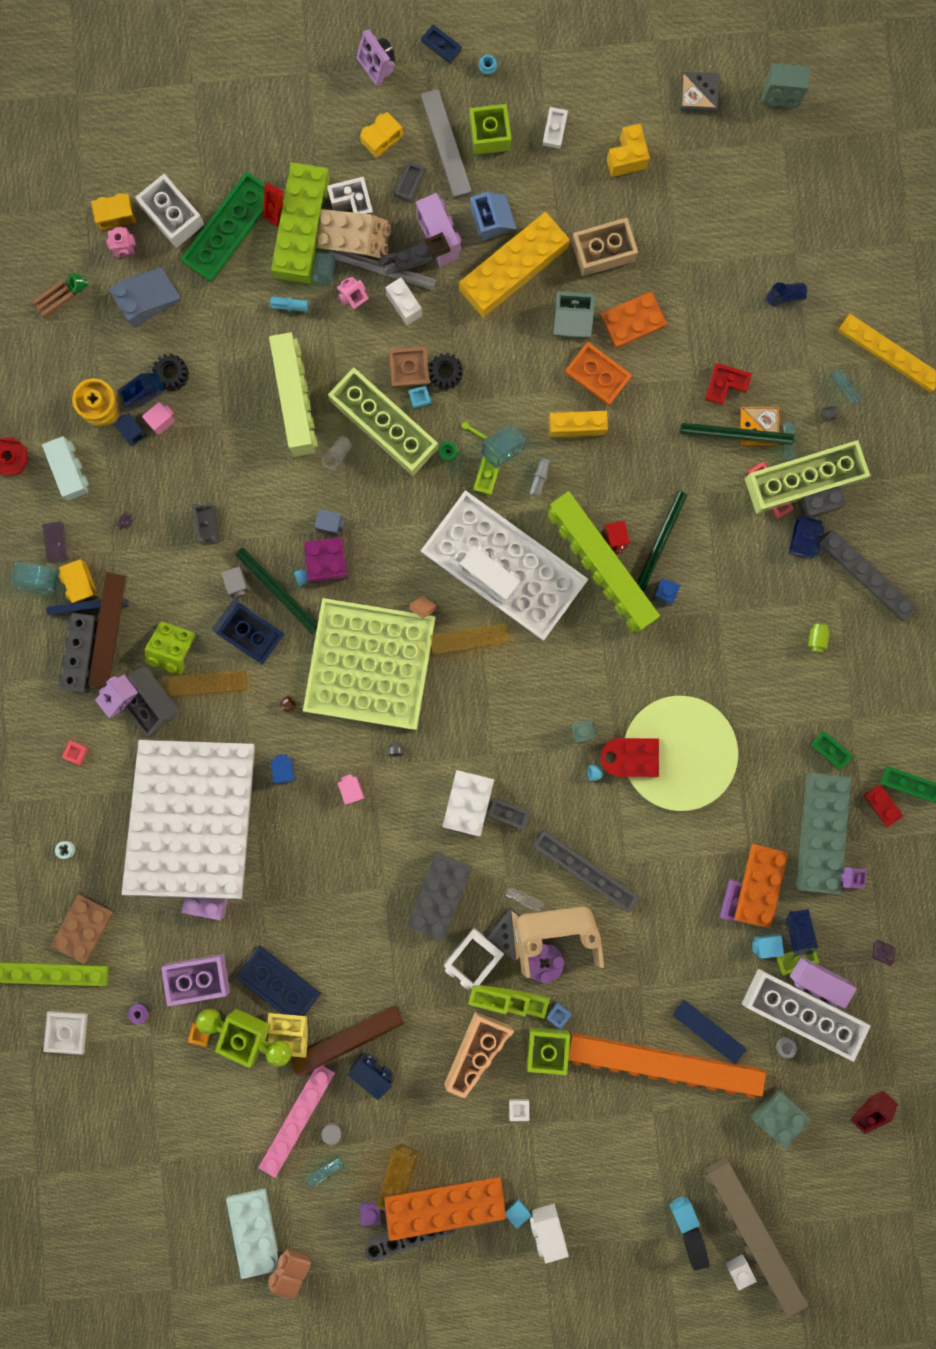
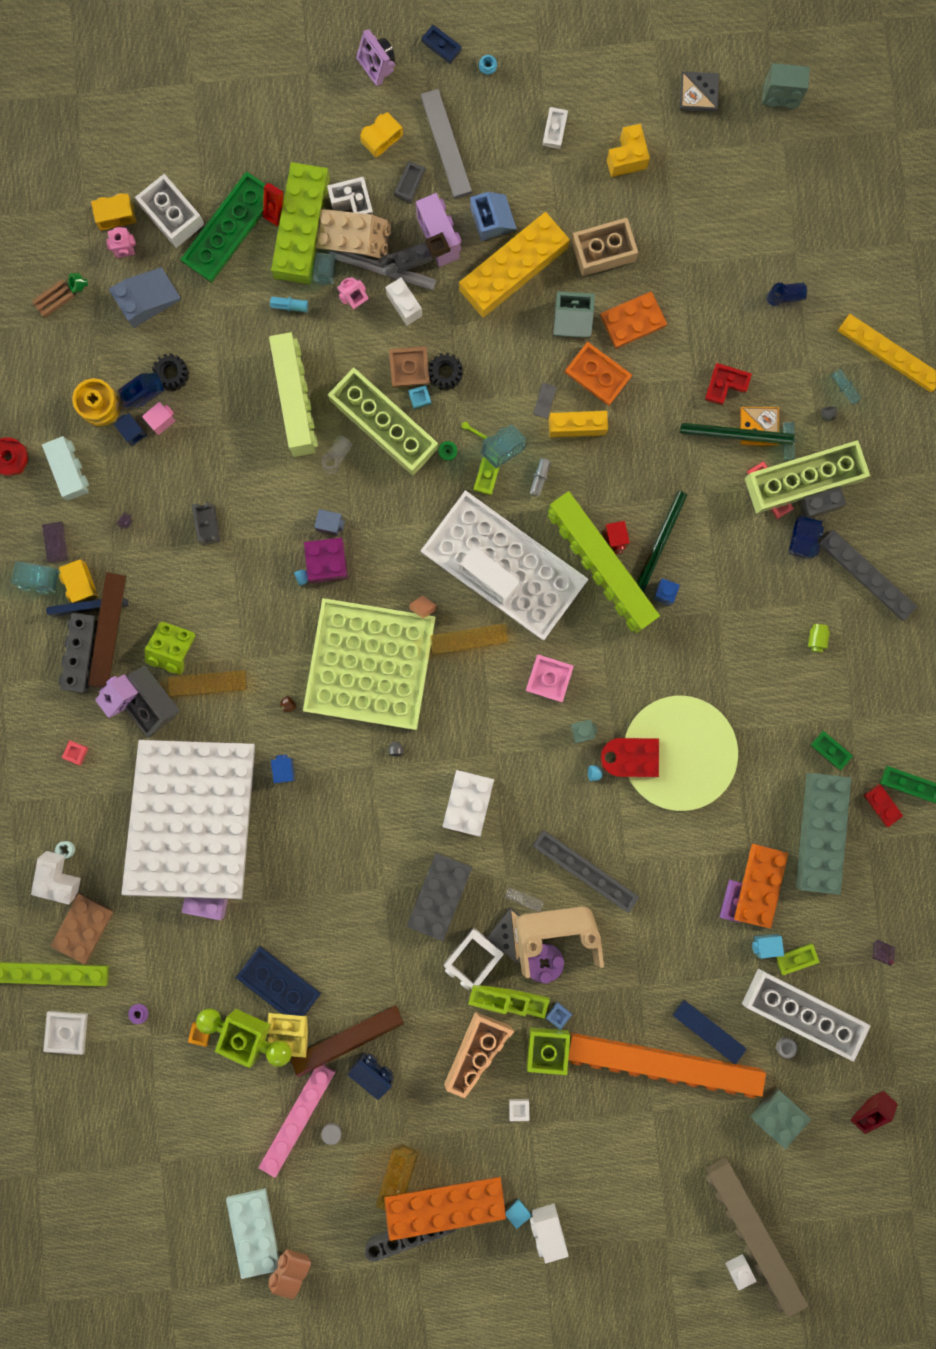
lavender brick [161,954,230,1007] -> none
dark blue slope [212,598,284,665] -> none
light grey brick [221,567,249,598] -> none
dark green axle [236,547,318,634] -> none
clear light blue axle [306,1156,344,1188] -> none
bright pink brick [338,774,365,805] -> none
medium lavender plate [360,1202,381,1226] -> none
lime brick [469,104,511,155] -> none
dark grey plate [487,797,530,830] -> none
medium azure brick [669,1197,700,1233] -> none
black tyre [683,1227,709,1271] -> none
clear blue brick [785,909,818,956] -> none
lavender brick [790,956,857,1008] -> none
medium lavender plate [842,867,867,888] -> none
none -> white brick [31,851,81,904]
none -> bright pink plate [526,654,574,703]
none -> flat silver sticker [533,383,557,418]

